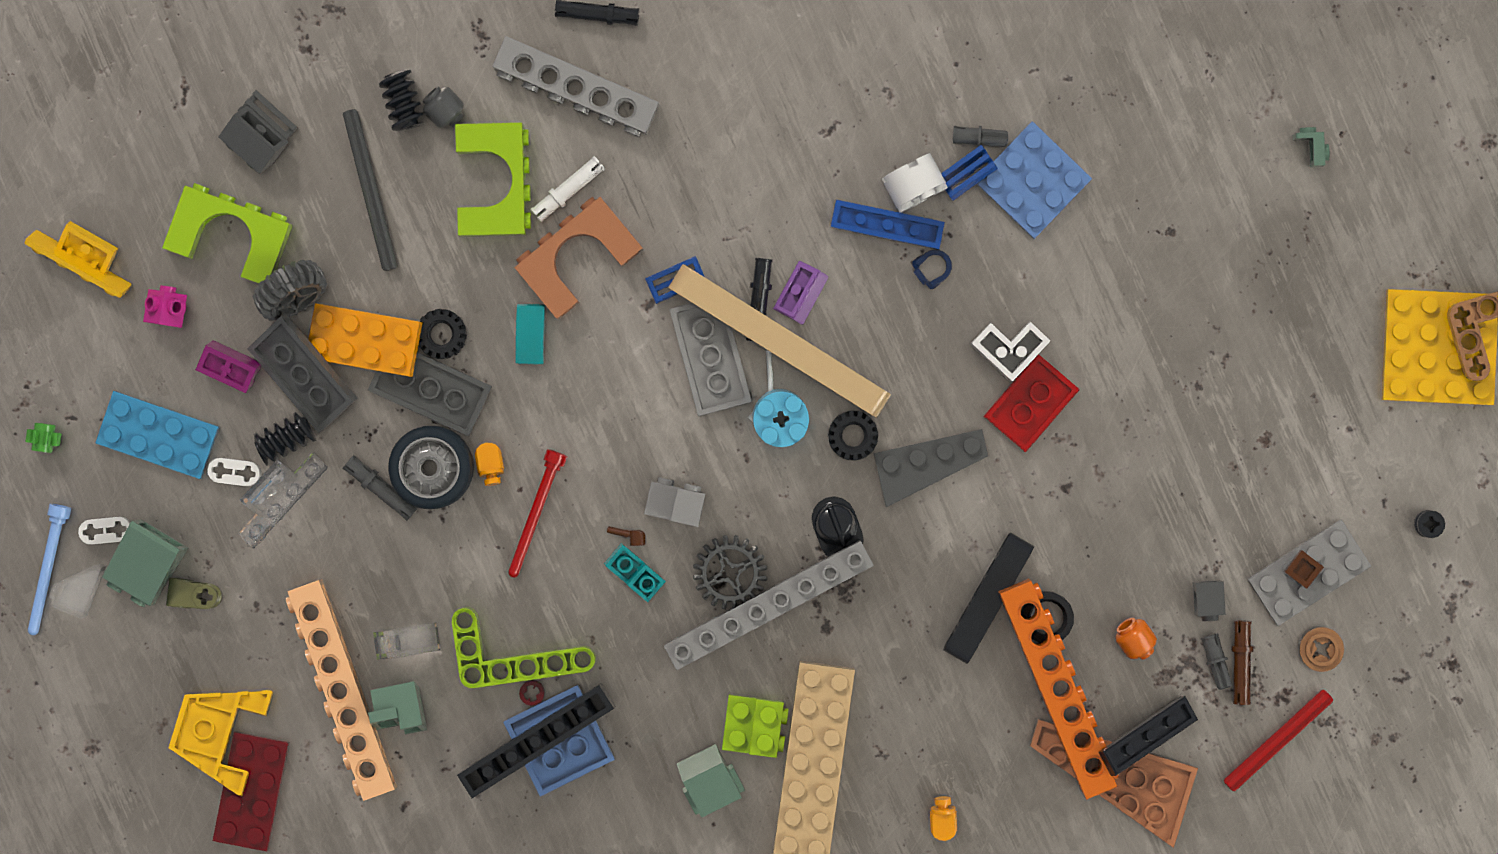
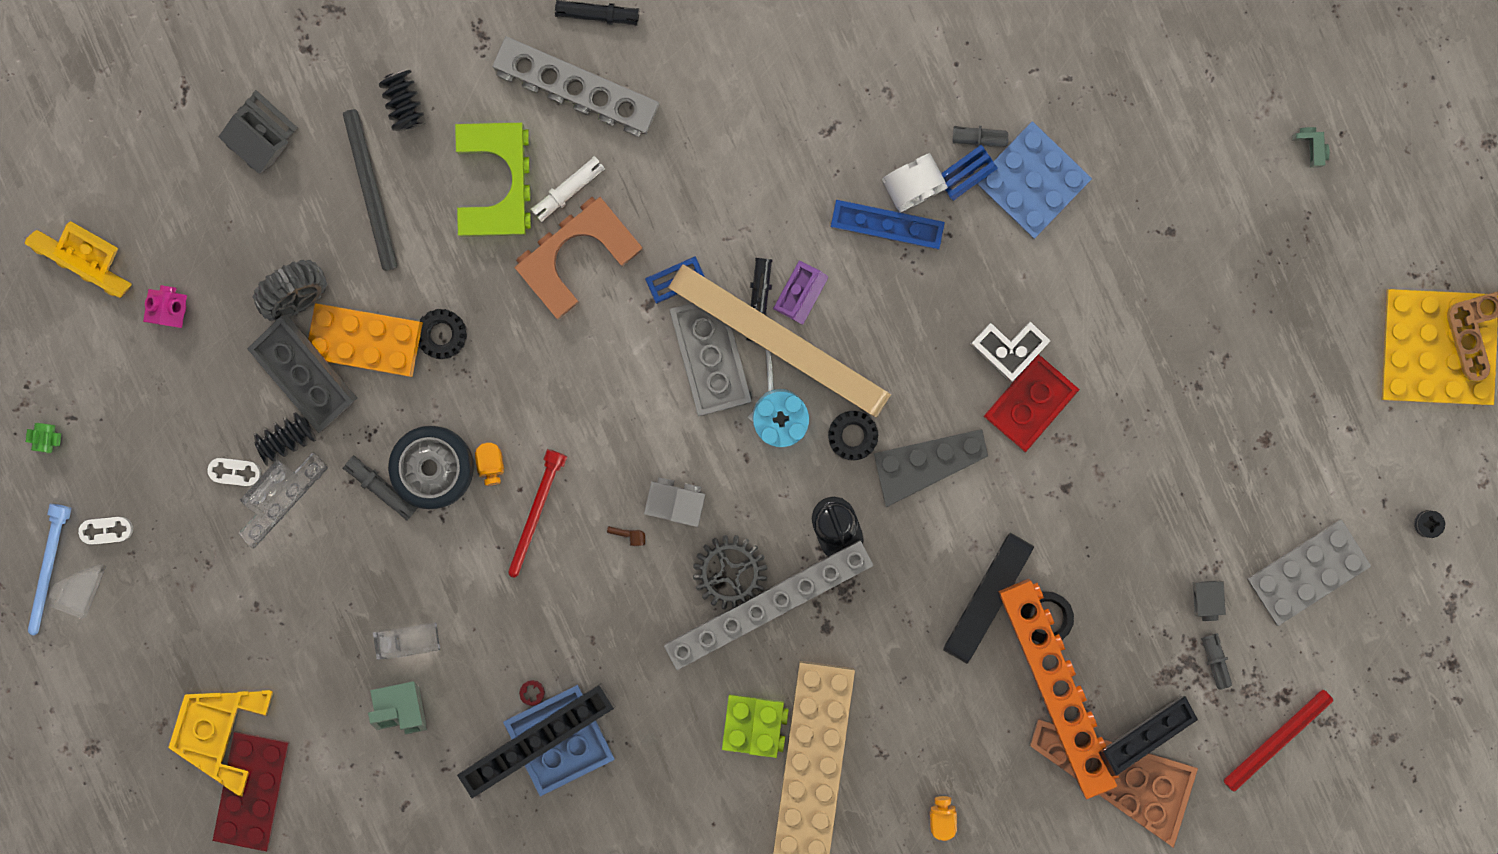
dark azure plate [95,391,219,479] -> none
sand green slope [102,519,188,607] -> none
lime arch [162,183,293,283] -> none
olive piece [166,578,222,609] -> none
magenta hinge [195,340,262,393] -> none
light nougat brick [286,579,397,801] -> none
dark grey plate [368,352,492,437] -> none
dark grey head [422,86,464,128] -> none
lime beam [452,607,596,688] -> none
teal slope [516,304,546,364] -> none
teal slope [604,543,666,602] -> none
sand green plate [677,744,745,817] -> none
dark blue piece [912,250,952,289] -> none
orange head [1115,618,1157,660] -> none
reddish brown pin [1231,620,1254,705] -> none
reddish brown plate [1283,550,1324,589] -> none
medium nougat gear [1299,627,1344,672] -> none

